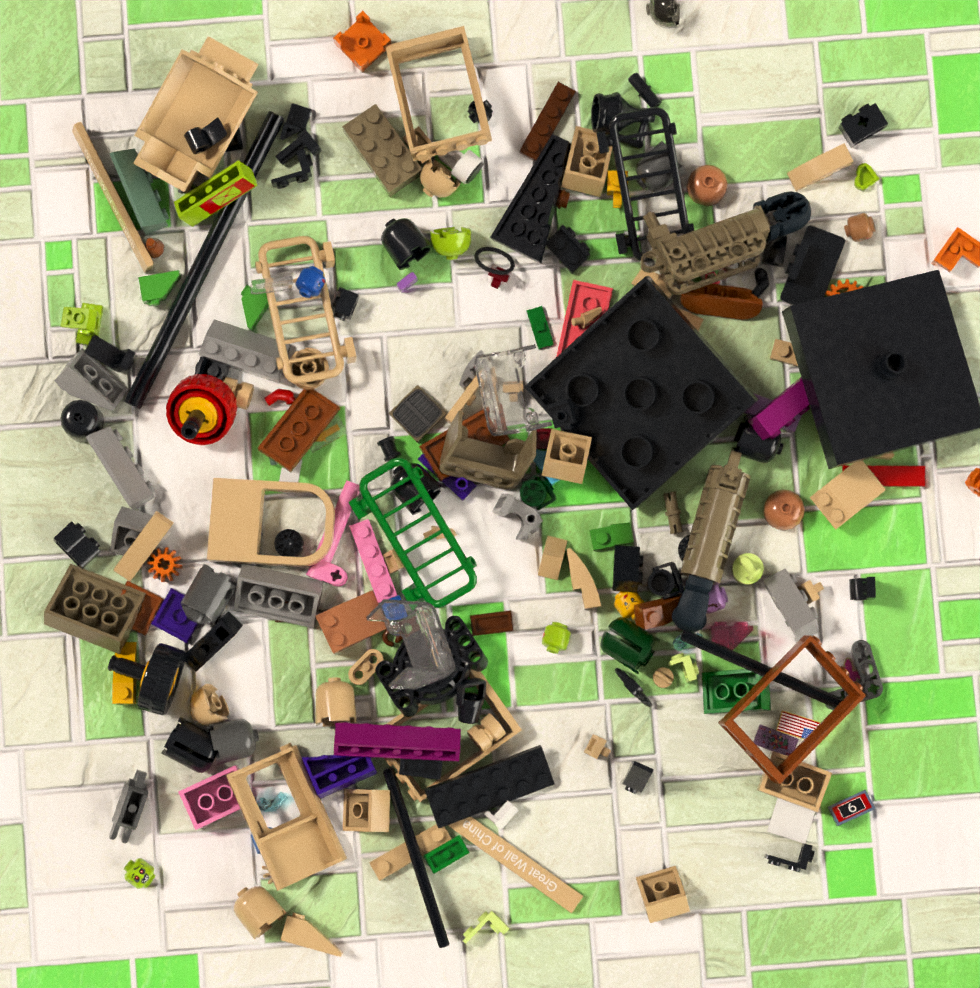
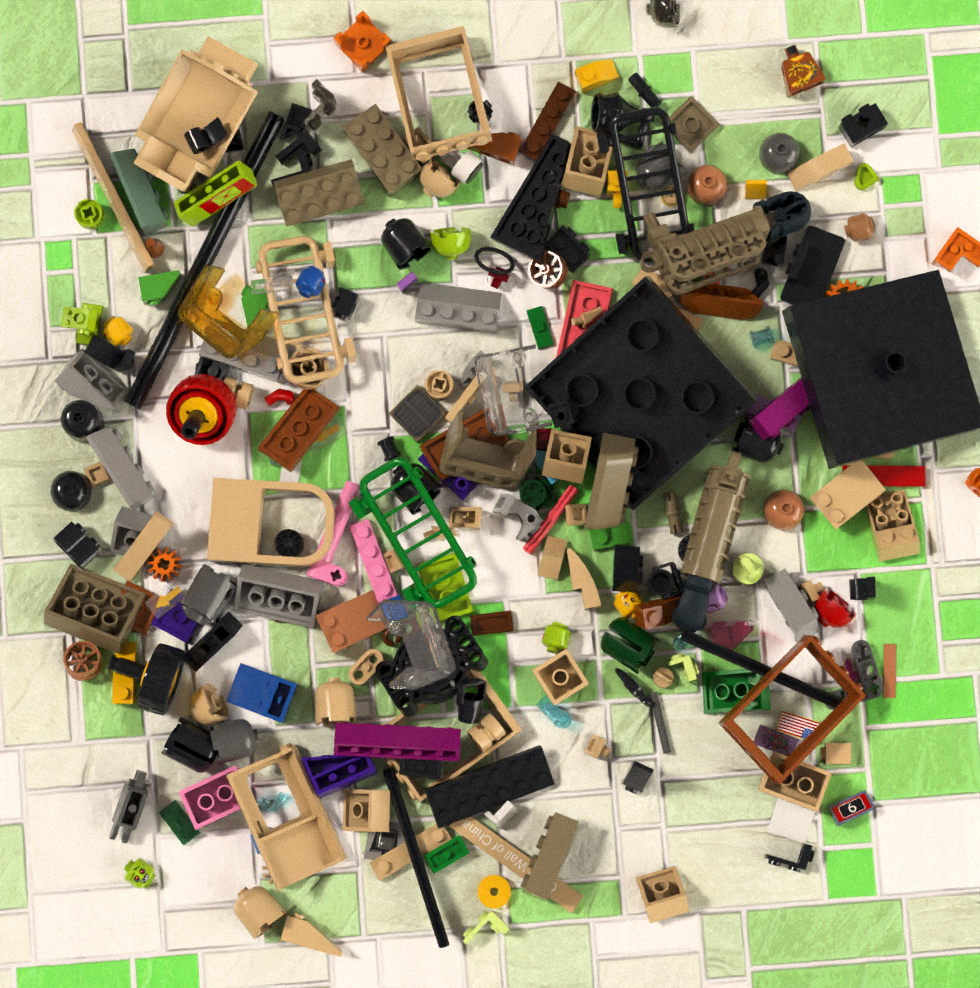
none -> black cylinder [50,471,92,512]
none -> nougat wheel [63,641,102,681]
none -> lime wheel [74,199,105,230]
none -> tan tile [84,461,111,488]
none -> yellow head [102,316,133,346]
none -> clear tile [145,577,187,619]
none -> clear green plate [159,800,201,846]
none -> clear yellow windscreen [178,265,279,359]
none -> blue slope [226,663,298,723]
none -> dark tan brick [273,159,365,227]
none -> clear smoke bracket [303,79,337,133]
none -> sticker [364,822,405,860]
none -> light grey slope [415,282,502,333]
none -> lime tile [417,553,474,624]
none -> tan wheel [425,370,454,400]
none -> tan slope [449,507,482,530]
none -> dark orange slope [467,132,522,166]
none -> yellow piece [477,875,511,909]
none -> dark tan brick [520,812,579,902]
none -> coral axle [523,485,578,555]
none -> nougat wheel [528,251,568,289]
none -> tan slope [532,649,589,706]
none -> clear light blue leg [536,695,572,729]
none -> tan tile [565,504,587,526]
none -> yellow slope [574,59,619,93]
none -> dark tan windscreen [584,433,639,530]
none -> dark grey bar [649,691,671,754]
none -> tile [661,186,677,207]
none -> dark tan tile [662,96,720,154]
none -> yellow slope [745,180,767,199]
none -> clear light blue bush [749,326,774,349]
none -> dark grey cylinder [759,132,800,174]
none -> dark orange torso [781,45,826,97]
none -> red cylinder [815,588,857,628]
none -> tan brick [820,743,851,764]
none -> tan slope [866,490,920,562]
none -> nougat sticker [883,644,896,698]

